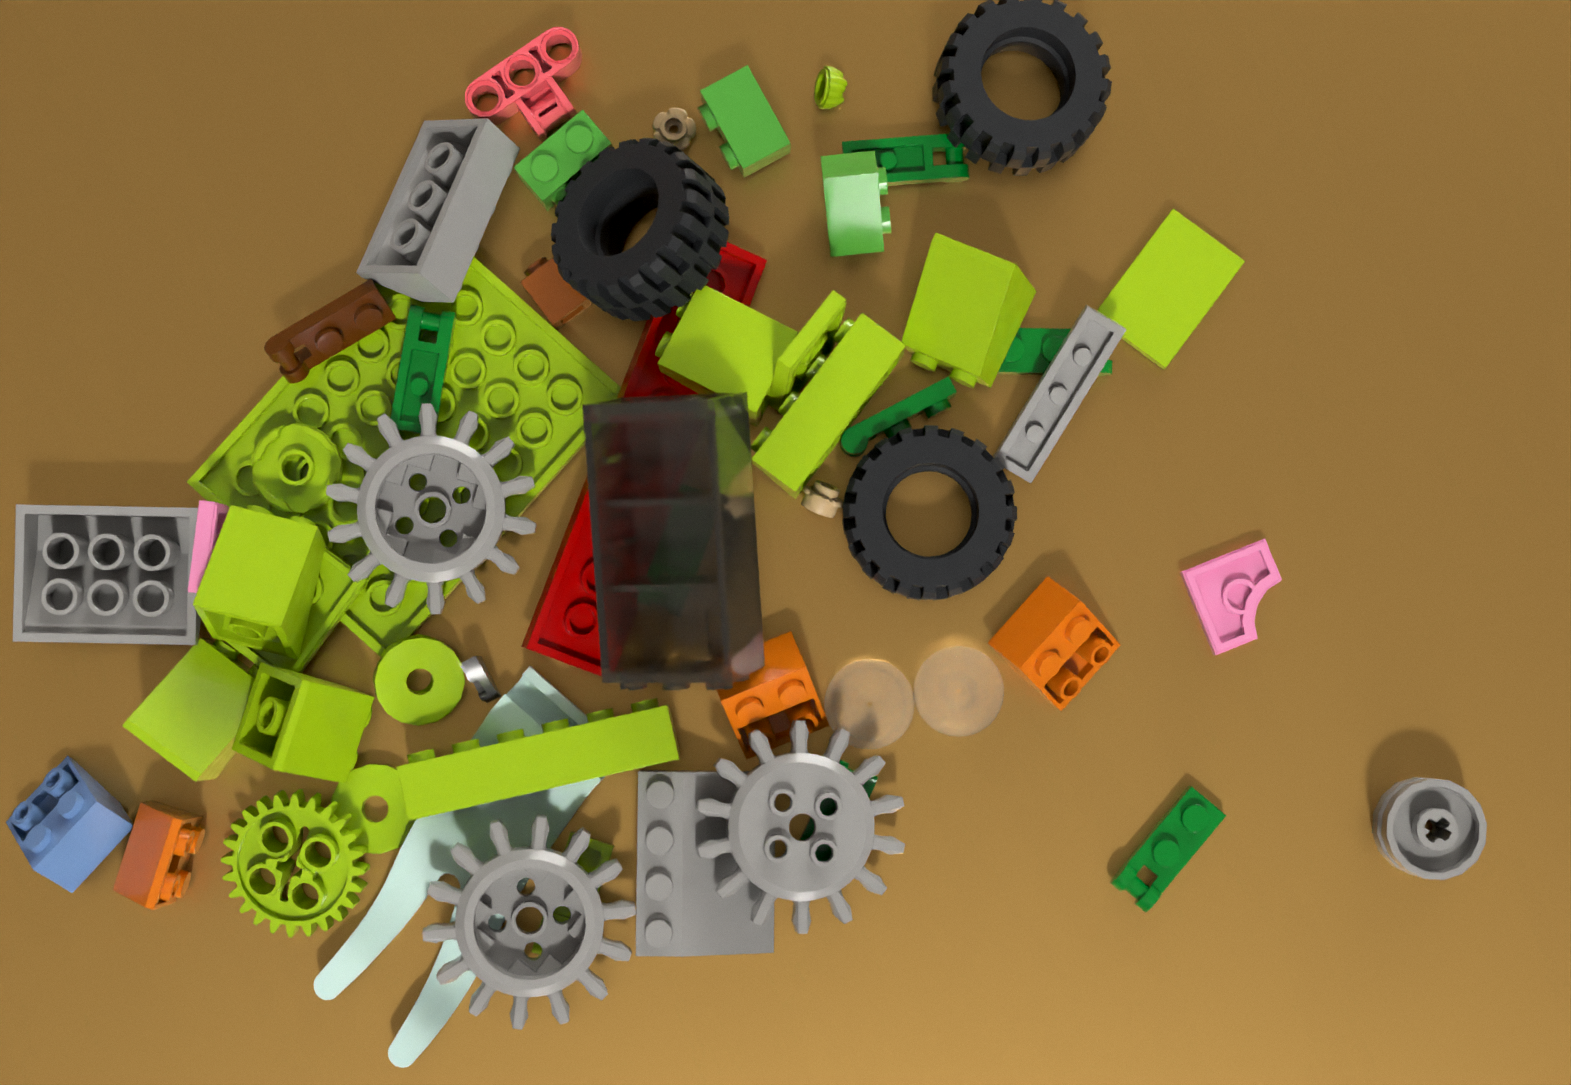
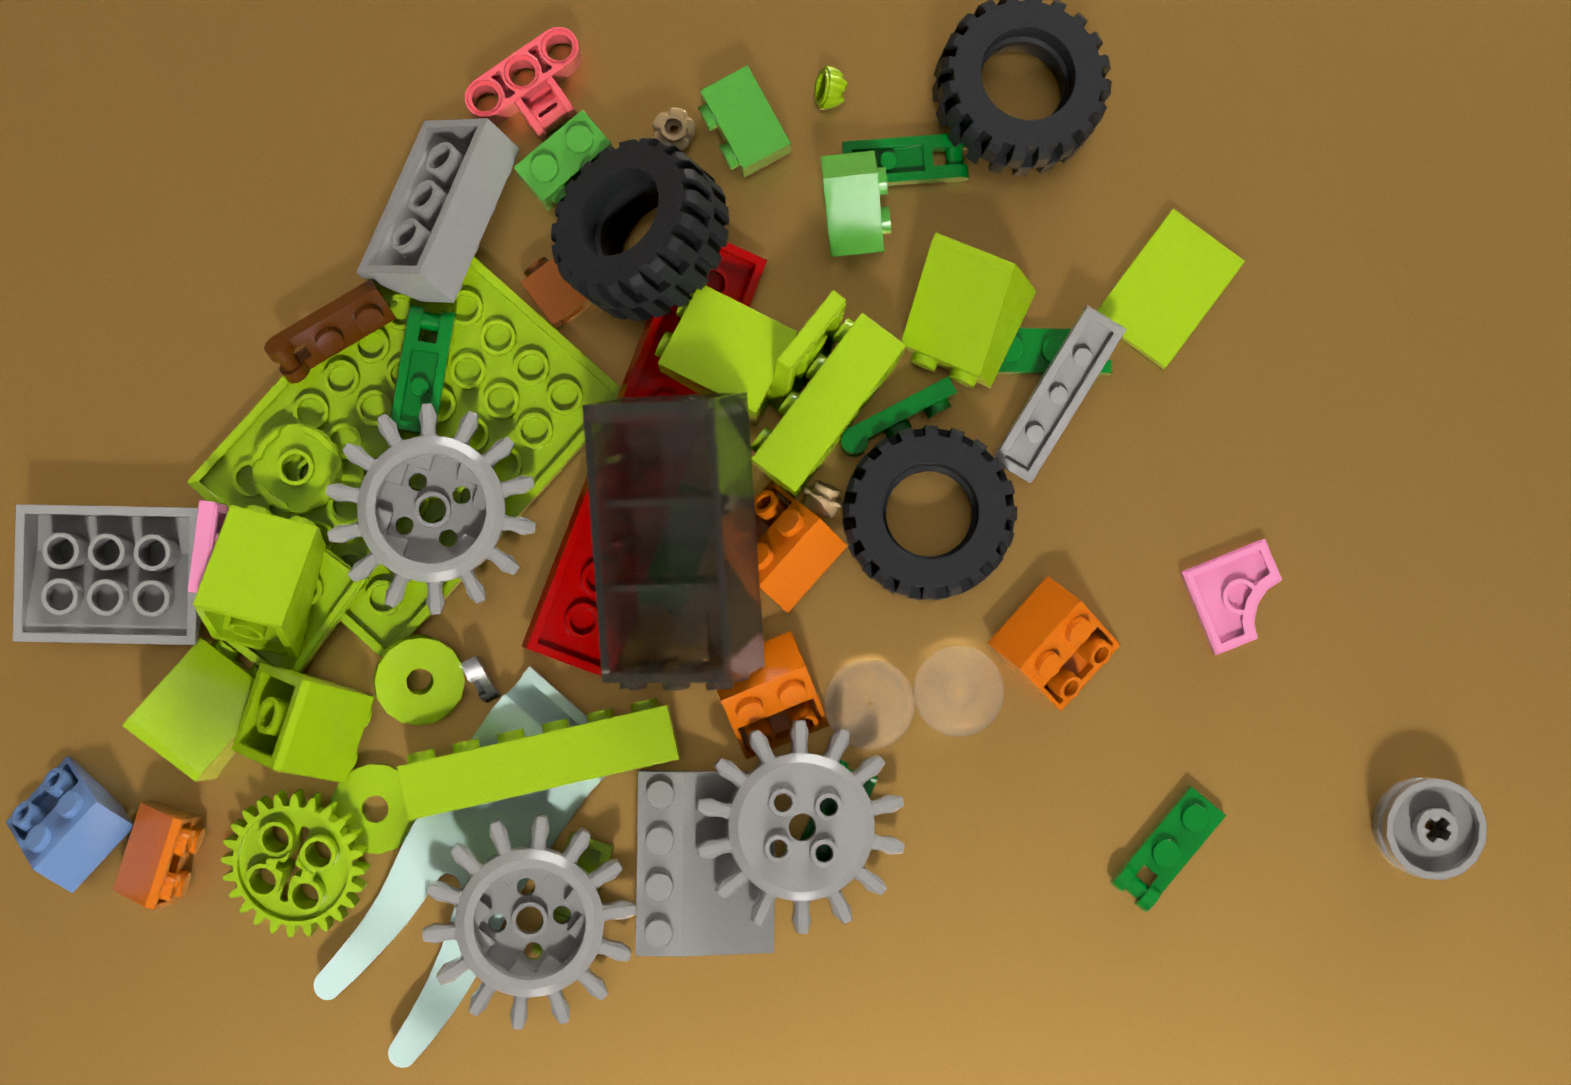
none -> orange slope [713,480,847,613]

